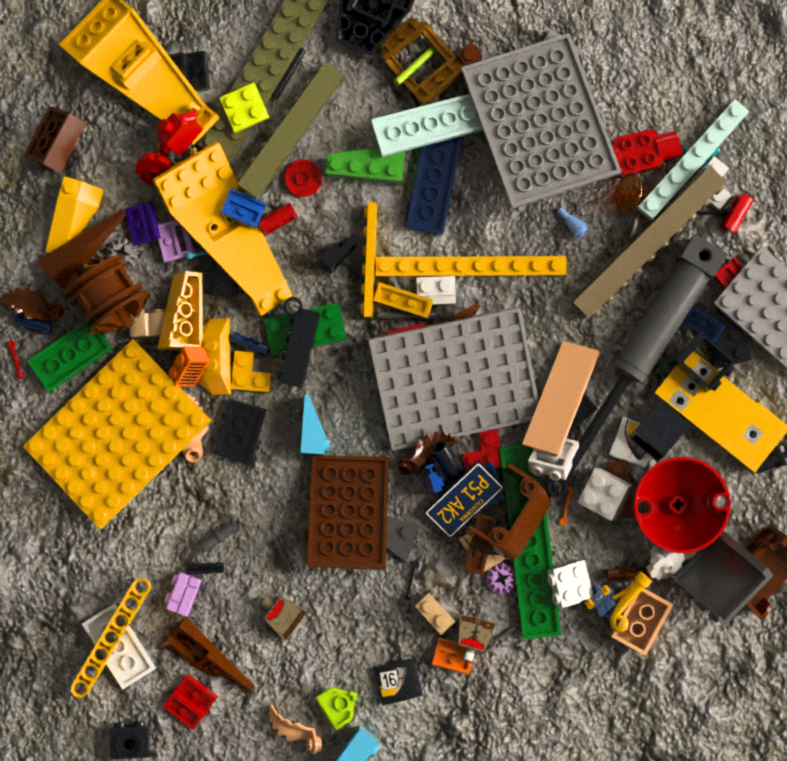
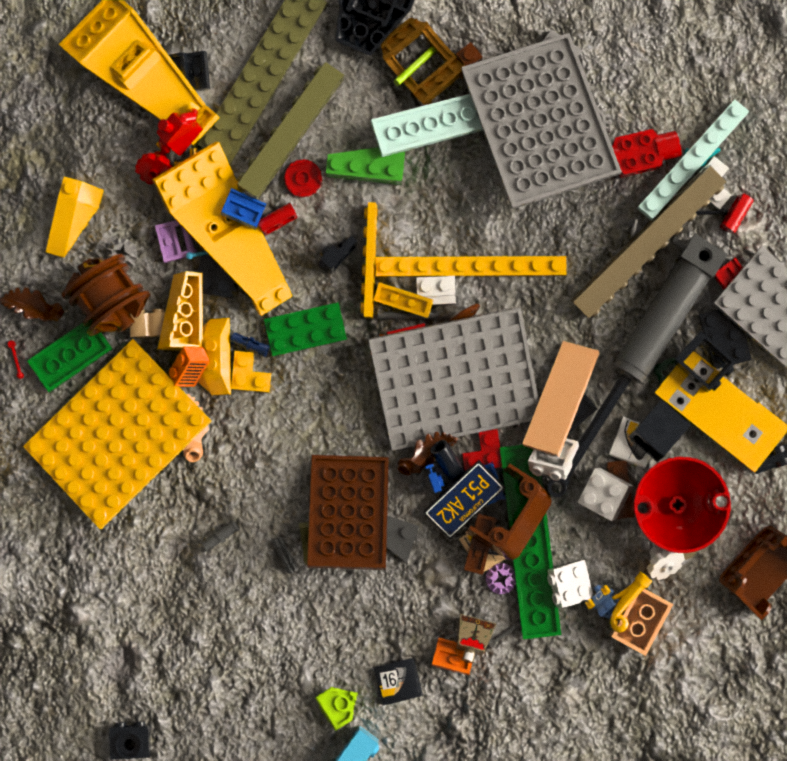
dark blue axle [14,314,52,334] -> none
reddish brown slope [24,106,87,174] -> none
reddish brown wedge [36,209,126,289] -> none
yellow beam [71,578,151,698] -> none
white plate [82,603,156,690] -> none
dark purple plate [125,201,161,246] -> none
reddish brown wedge [158,616,254,693] -> none
red slope [162,673,218,730] -> none
lavender brick [164,572,202,616] -> none
black axle [186,562,224,575] -> none
black plate [214,399,267,465] -> none
neon yellow plate [219,83,270,133] -> none
dark tan torso [260,596,309,641] -> none
light nougat plant [269,705,322,754] -> none
black bar [272,48,306,100] -> none
black hinge [277,297,321,389] -> none
medium azure slope [301,394,330,455] -> none
black hinge [404,561,419,600] -> none
dark blue plate [406,136,463,235] -> none
tan brick [415,592,455,635] -> none
light blue cone [557,207,588,238] -> none
orange hinge [559,486,574,525] -> none
reddish brown pin [606,566,647,582] -> none
clear orange dish [616,174,691,212] -> none
dark grey panel [667,531,773,626] -> none
dark blue plate [683,306,725,343] -> none

